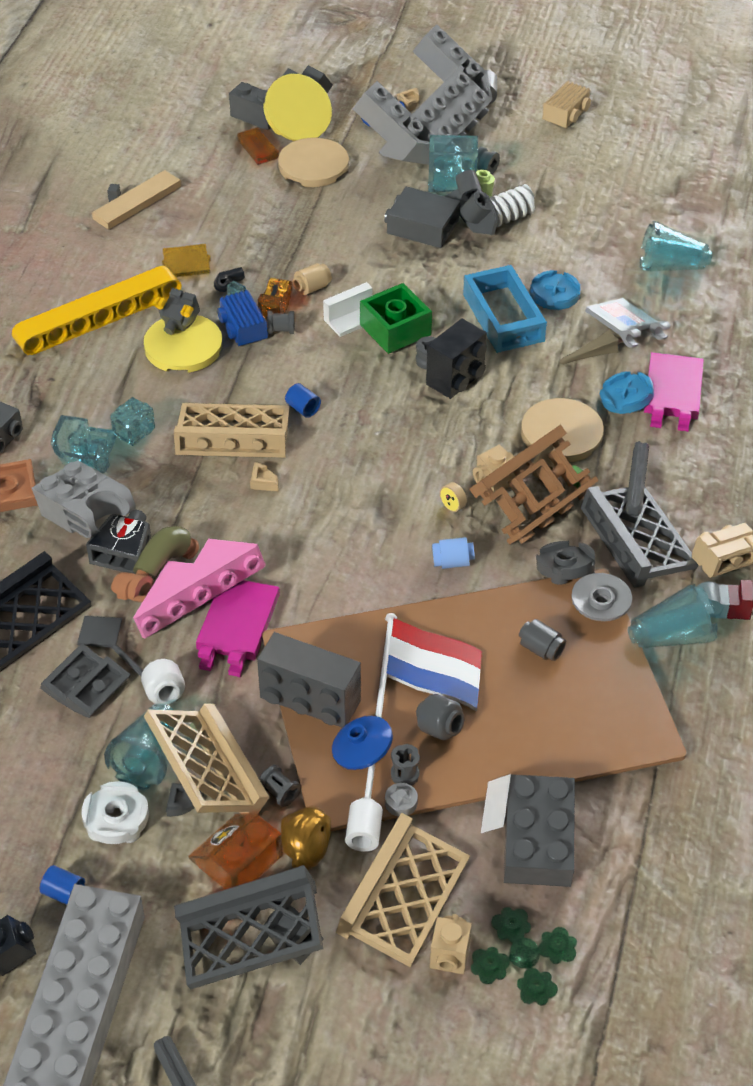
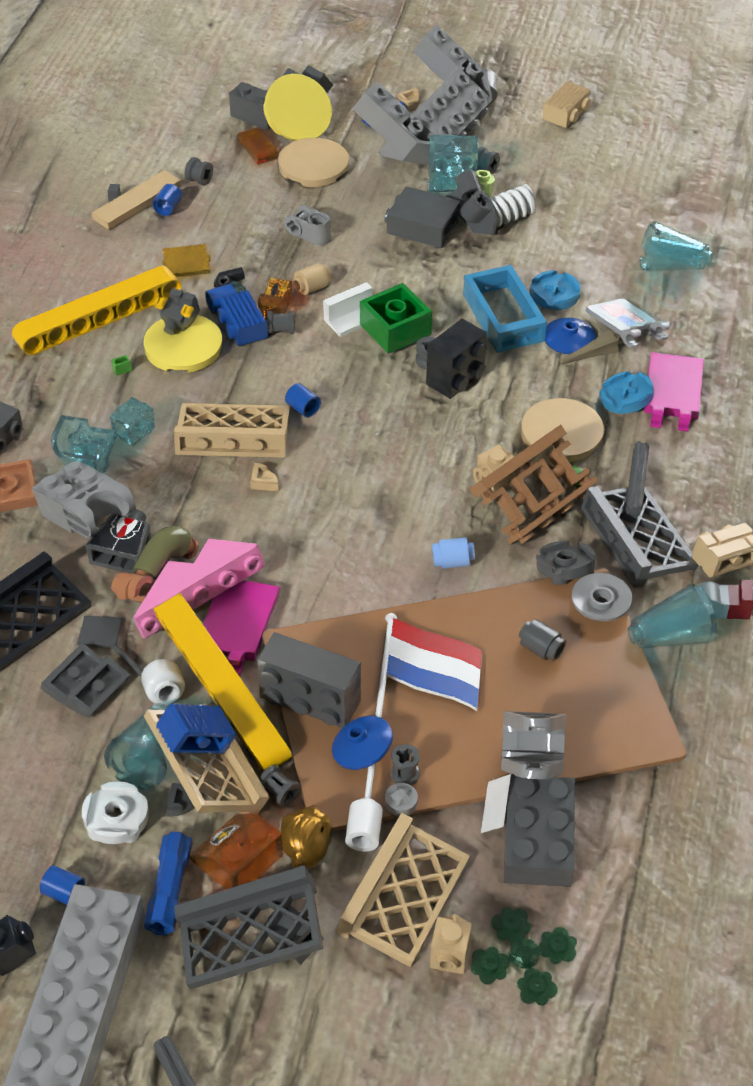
dark grey head [416,694,465,740] -> none
tile [440,482,467,512] -> none
none -> bright green piece [111,355,132,376]
none -> blue axle [144,832,193,936]
none -> blue beam [152,184,182,216]
none -> yellow beam [153,593,293,772]
none -> blue brick [156,703,236,753]
none -> dark grey wheel [184,157,213,186]
none -> blue beam [205,284,236,313]
none -> light grey piece [284,205,331,245]
none -> light grey piece [501,711,566,779]
none -> blue dish [545,318,596,354]

